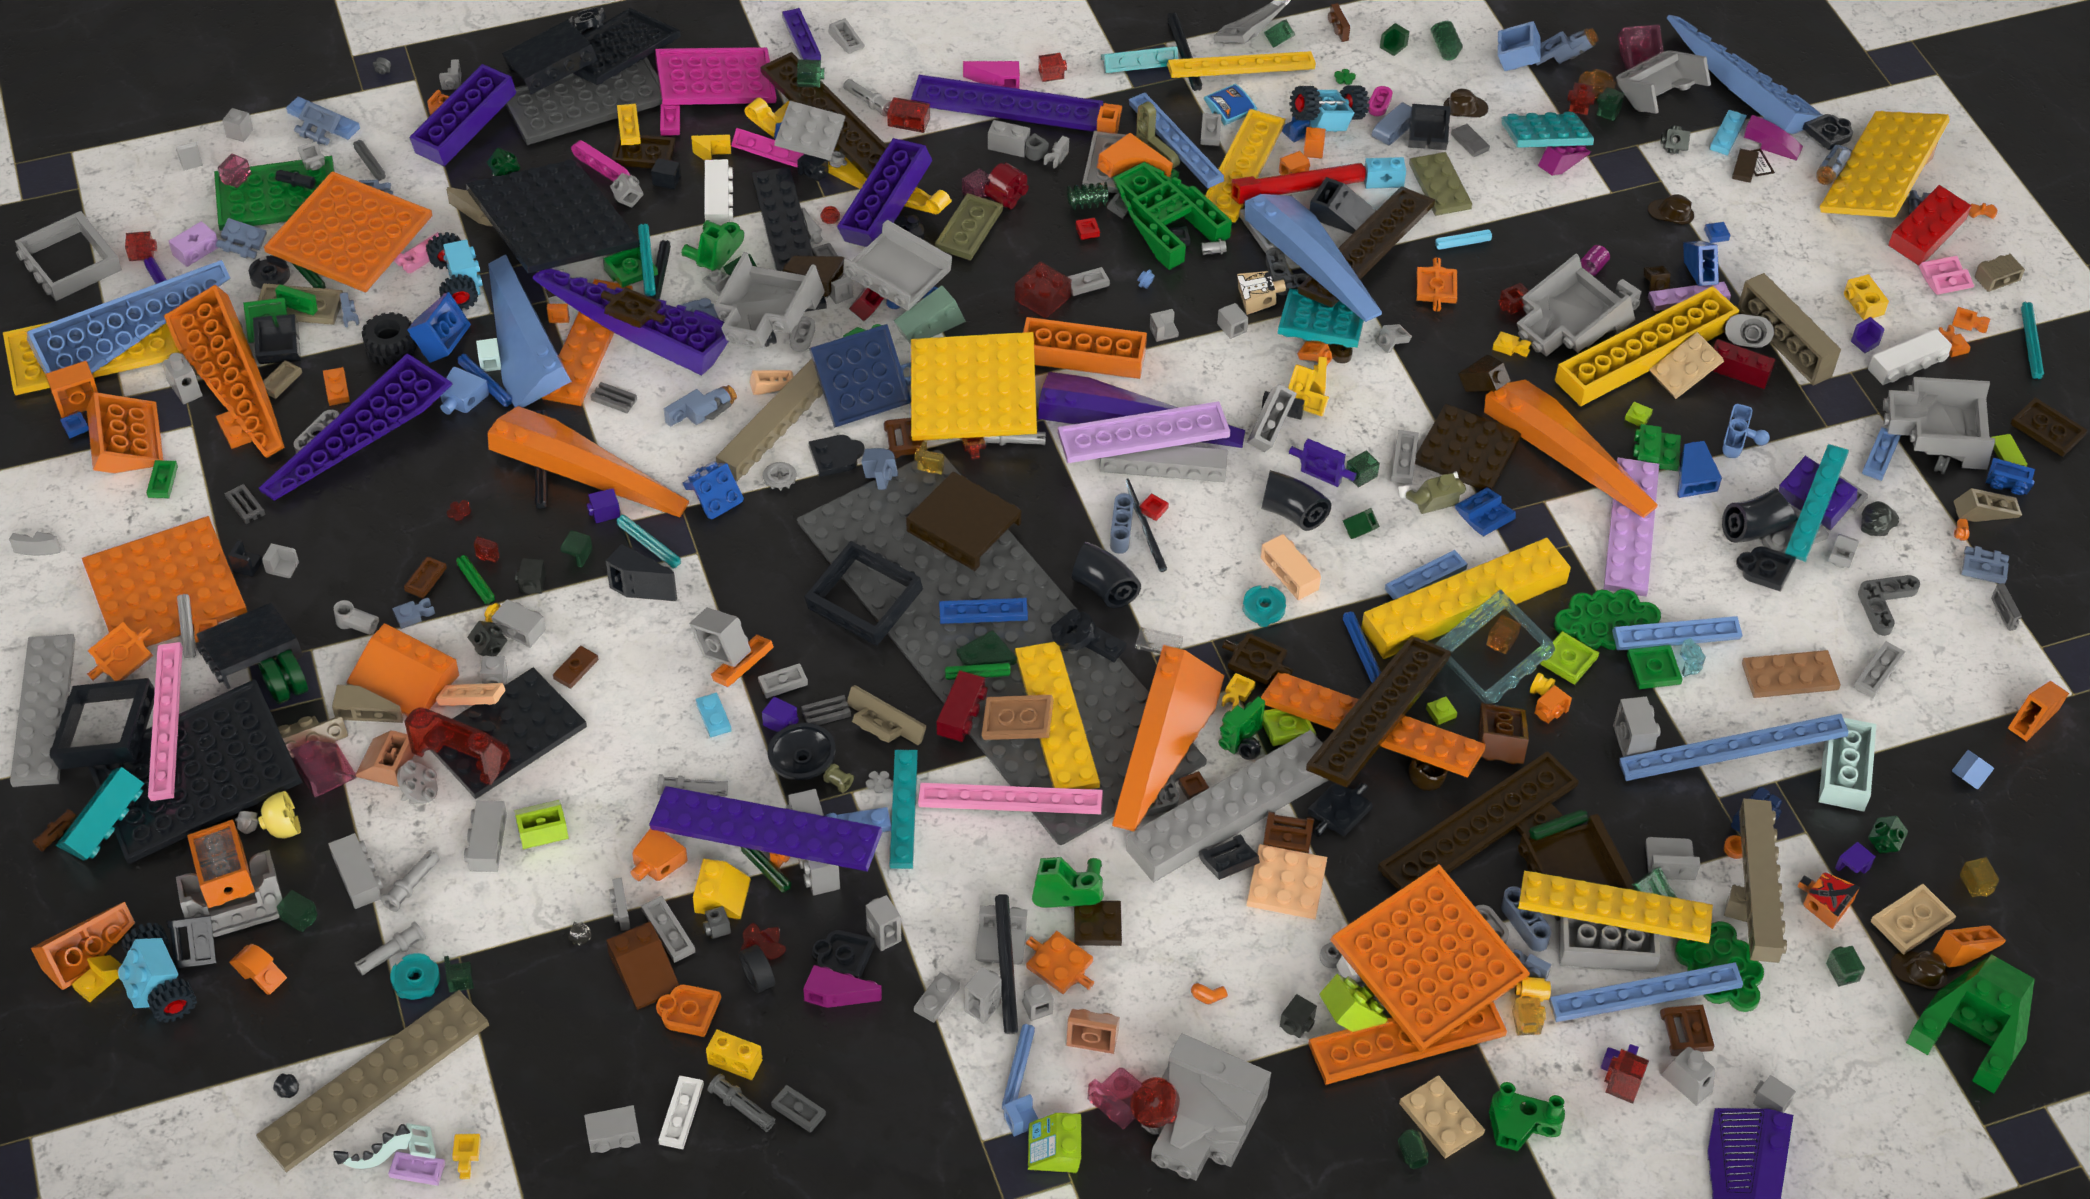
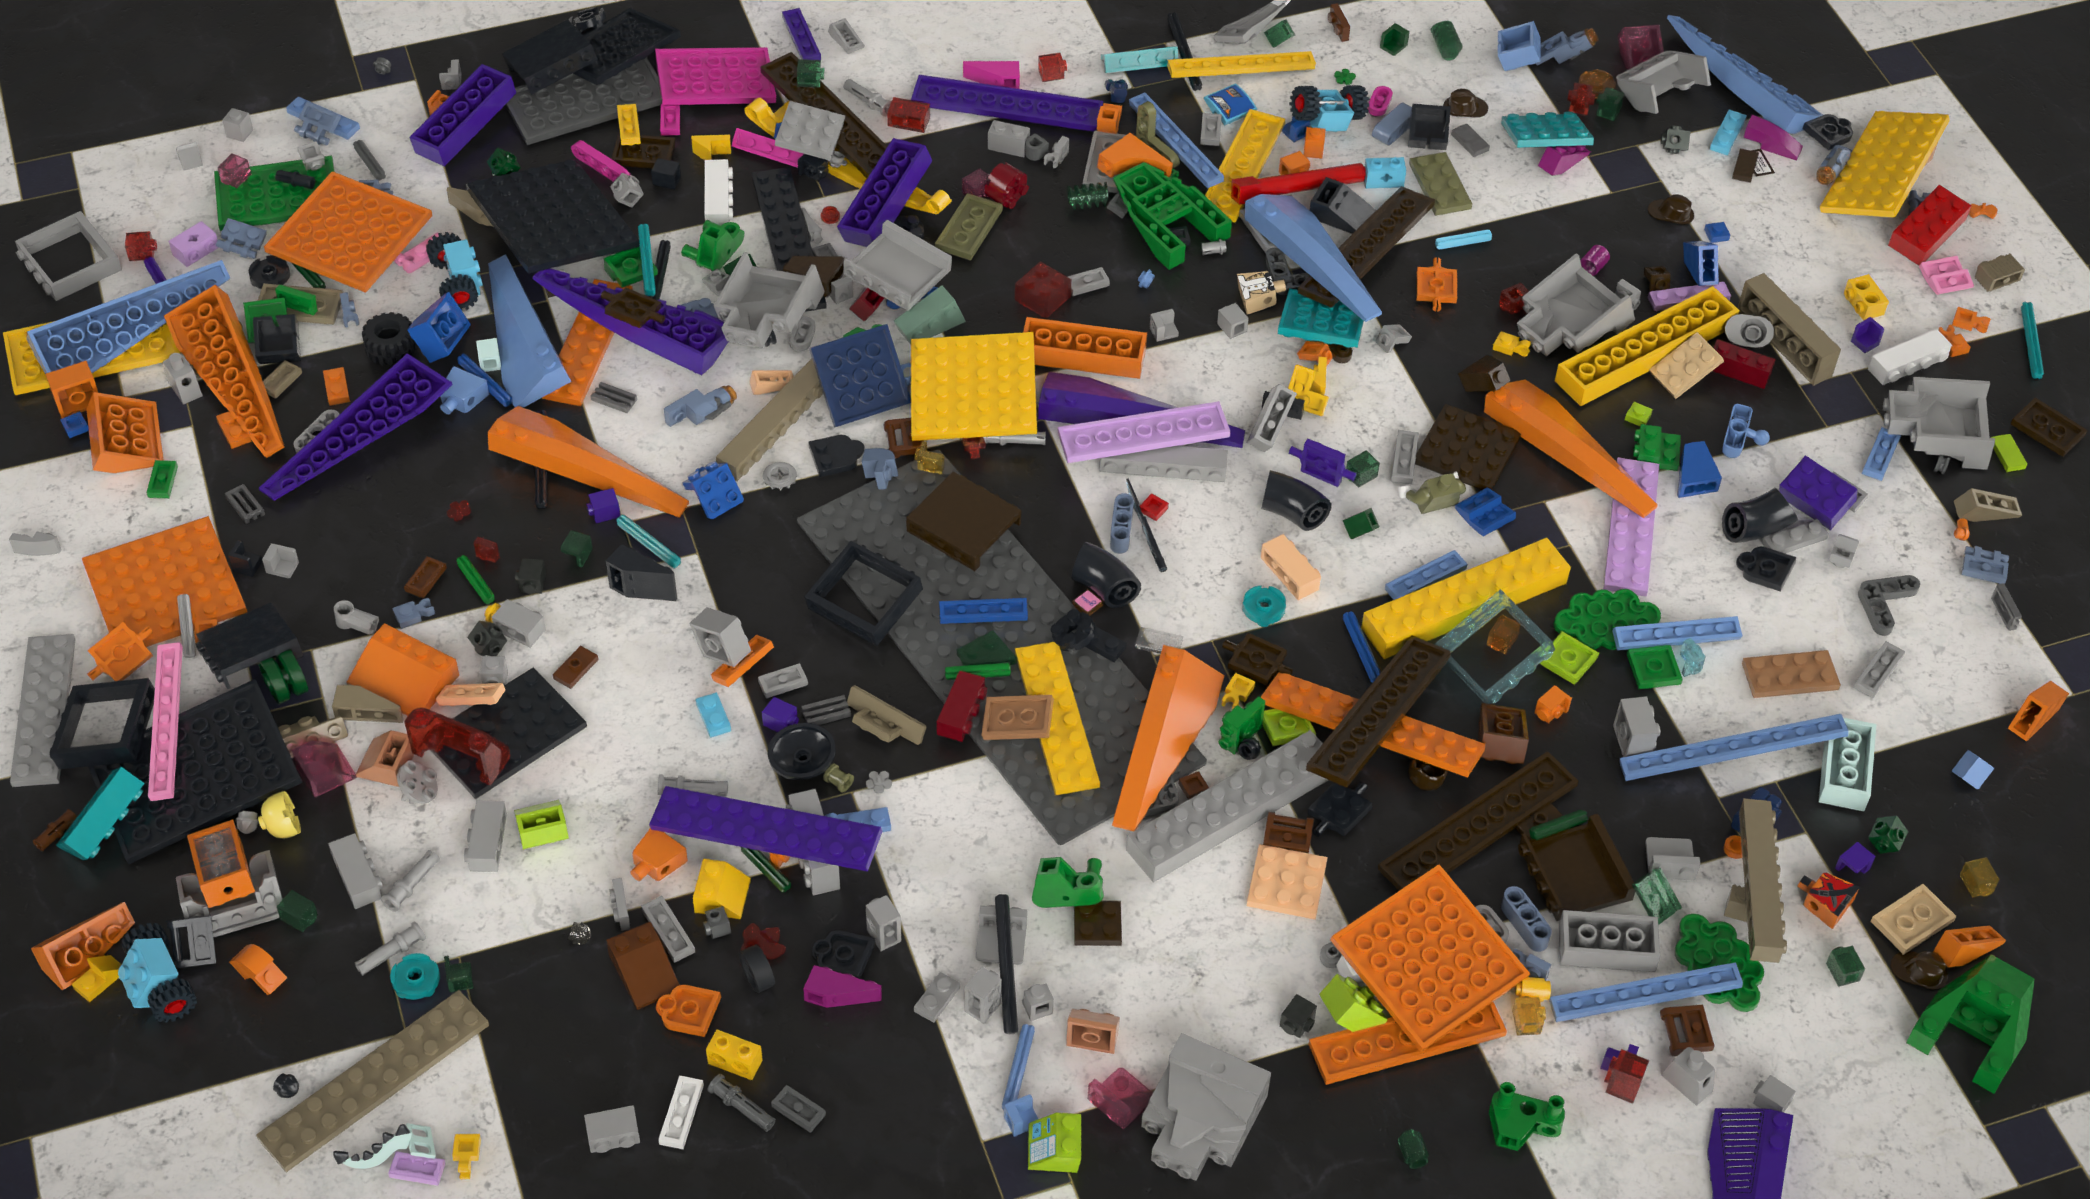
orange tile [547,304,570,323] -> none
teal plate [890,750,918,869] -> none
bright pink plate [918,783,1103,814] -> none
orange plate [1026,931,1094,994] -> none
red plate [1076,218,1100,240] -> none
clear red plate [1130,1077,1180,1128] -> none
orange arm [1191,983,1228,1004] -> none
black plate [1199,834,1260,880] -> none
tan plate [1399,1075,1485,1159] -> none
lime plate [1426,697,1457,725] -> none
yellow plate [1518,870,1713,943] -> none
yellow wheel [1530,673,1555,697] -> none
teal plate [1785,444,1849,562] -> none
pearl dark grey hair [1861,501,1899,536] -> none
blue bracket [1985,458,2035,495] -> none
none -> tile [1072,589,1103,616]
none -> dark blue plate [1104,79,1128,103]

